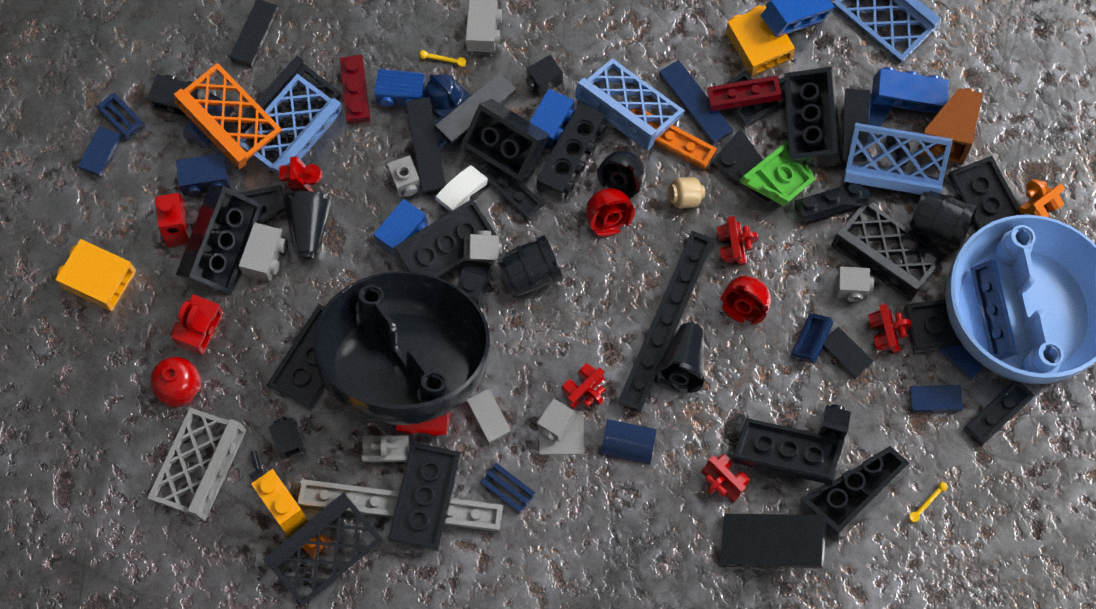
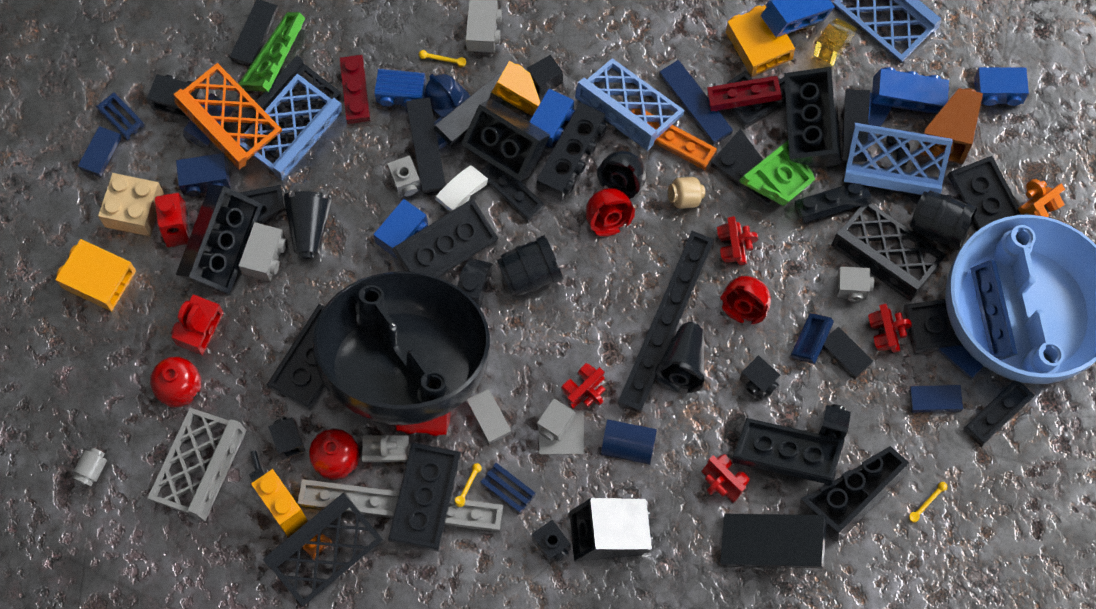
red hips [279,156,322,192] -> none
light grey brick [464,231,502,262] -> none
none -> light grey brick [73,447,107,487]
none -> tan brick [98,173,164,237]
none -> bright green wing [239,12,306,92]
none -> red cylinder [309,428,360,480]
none -> yellow hinge [455,463,482,507]
none -> light orange slope [491,61,540,116]
none -> black brick [531,520,571,564]
none -> slope [569,498,653,561]
none -> black brick [740,355,781,400]
none -> clear yellow slope [814,18,857,66]
none -> blue brick [974,67,1029,106]

